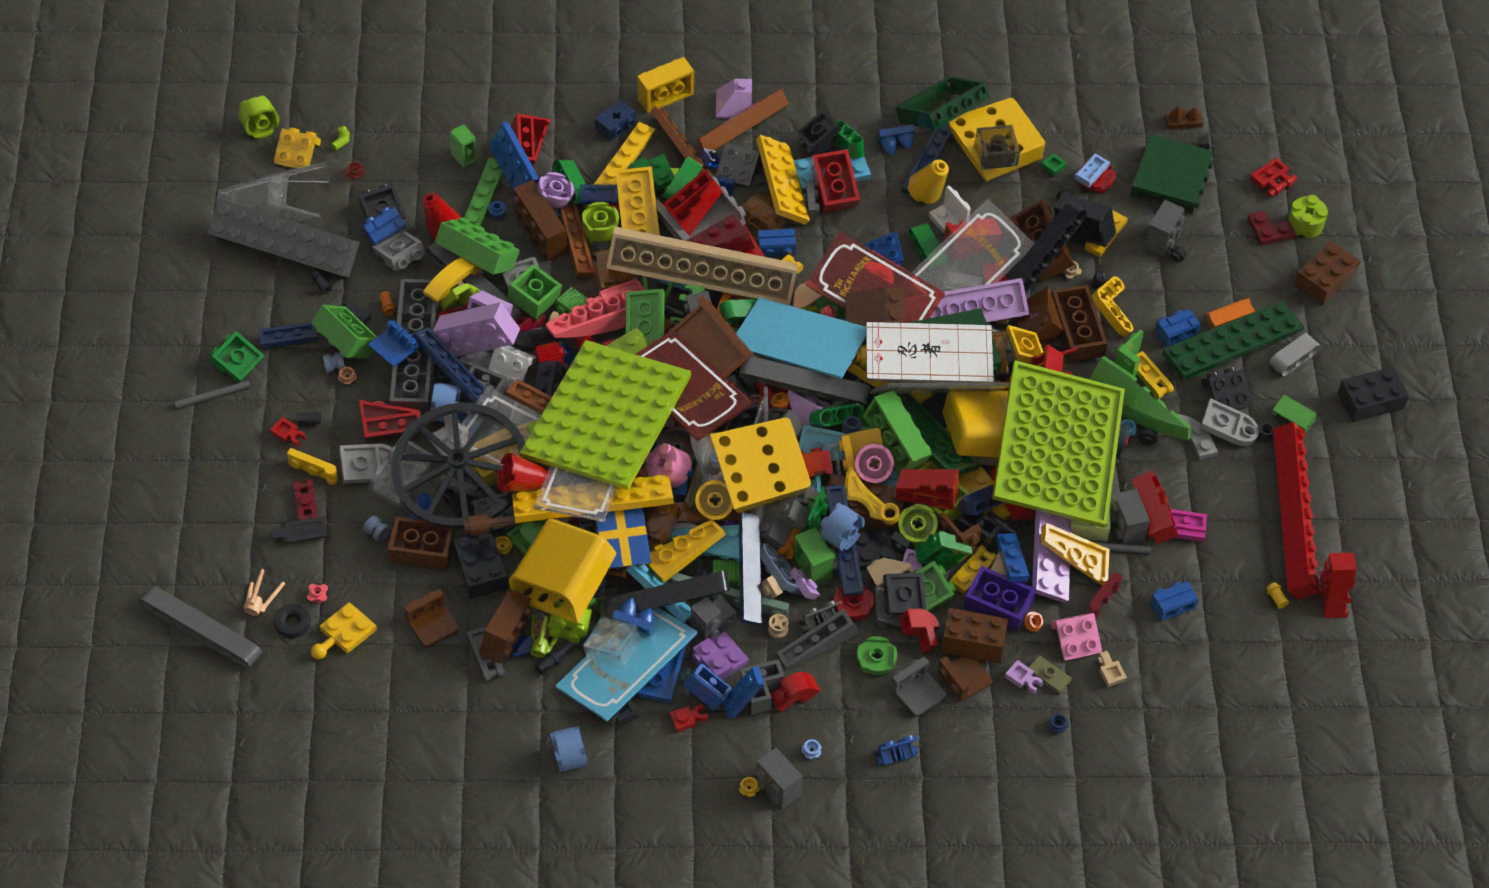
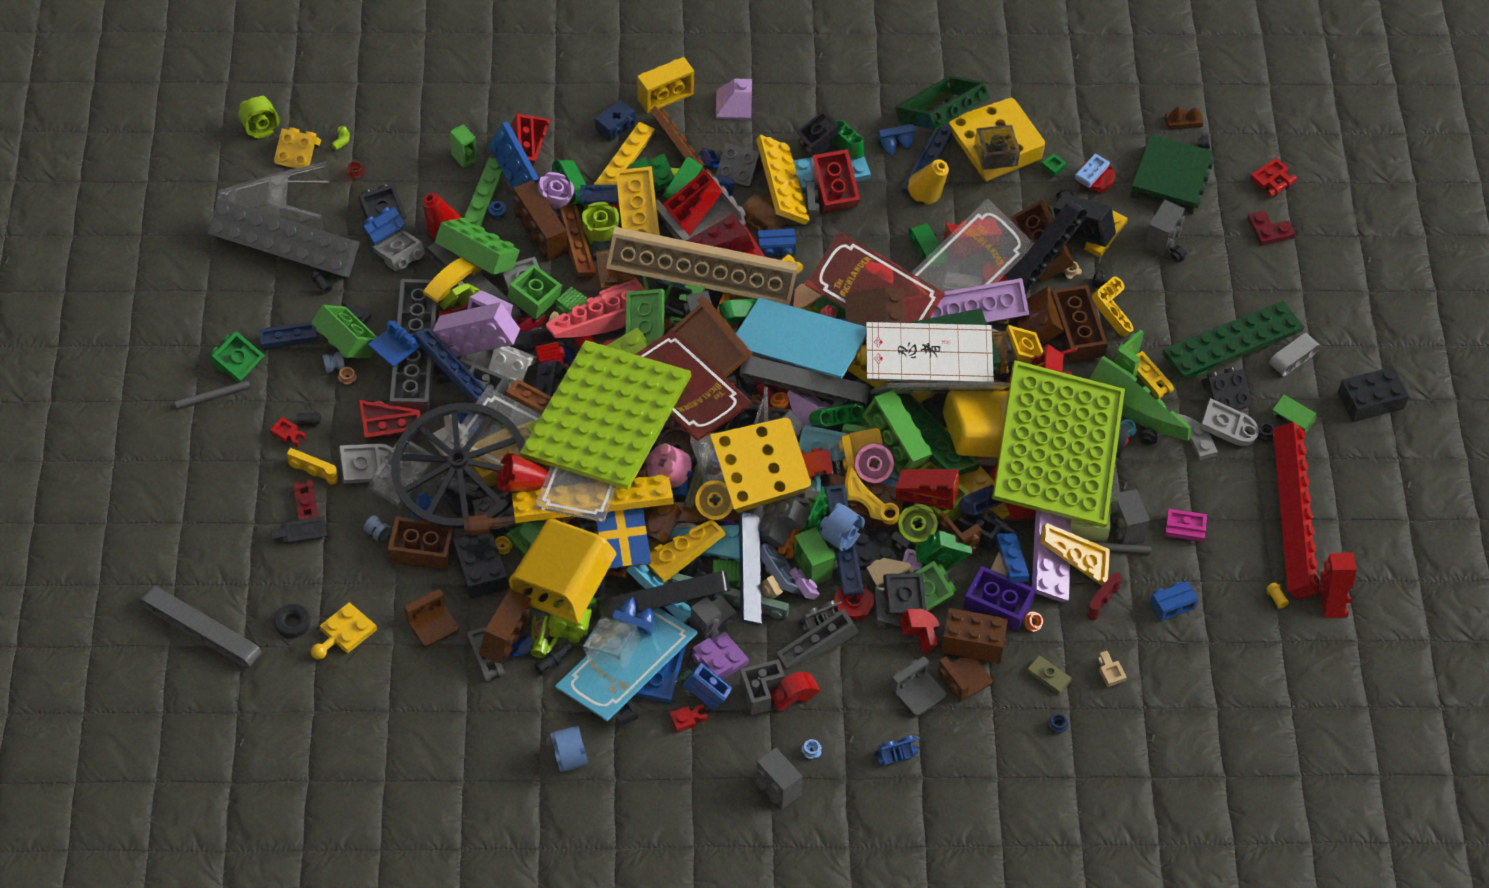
light nougat plant [243,569,285,616] -> none
coral plate [307,584,328,603] -> none
orange pin [379,291,396,316] -> none
medium blue brick [431,383,461,422] -> none
dark orange tile [697,89,789,155] -> none
blue plate [723,667,765,718] -> none
yellow plate [739,777,760,797] -> none
tan wheel [768,614,789,639] -> none
dark blue plate [842,416,862,434] -> none
bright green plate [857,636,897,675] -> none
blue hinge [863,231,904,270] -> none
white bracket [929,185,971,233] -> none
yellow plate [950,545,997,595] -> none
lavender plate [1005,660,1043,694] -> none
bright pink bracket [1050,613,1102,660] -> none
red wedge [1132,470,1179,544] -> none
blue brick [1155,309,1200,347] -> none
orange piece [1204,298,1255,329] -> none
lime brick [1288,195,1328,238] -> none
reddish brown brick [1294,241,1360,305] -> none

